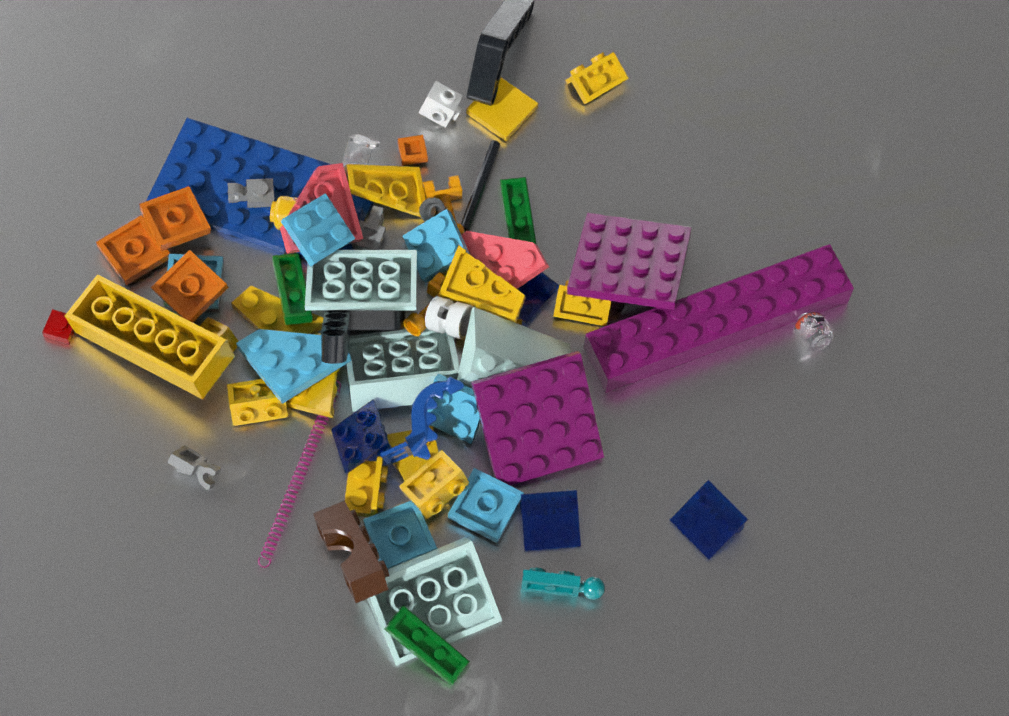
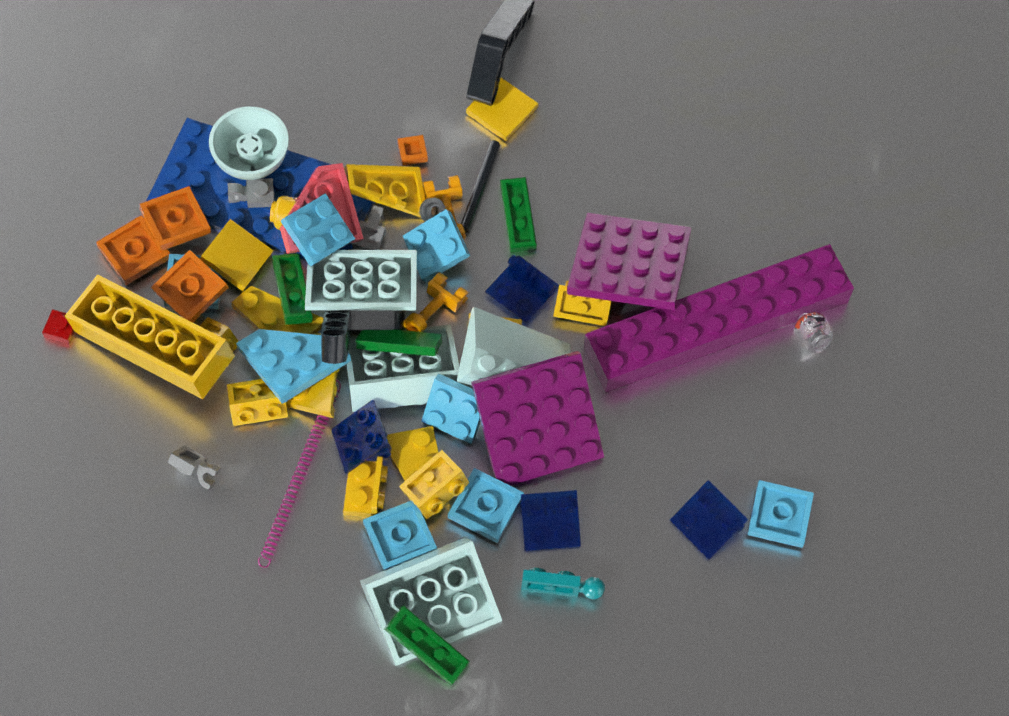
reddish brown arch [313,501,389,603] -> none
clear bracket [341,134,380,167] -> none
blue piece [380,377,464,466] -> none
white brick [418,81,463,128] -> none
white wheel [425,296,473,340] -> none
yellow wing [439,245,526,323] -> none
coral plate [462,231,549,289] -> none
yellow bracket [565,52,629,104] -> none
none -> yellow tile [199,219,273,291]
none -> light aqua piece [209,106,289,180]
none -> green tile [355,329,443,356]
none -> medium azure plate [747,480,814,548]

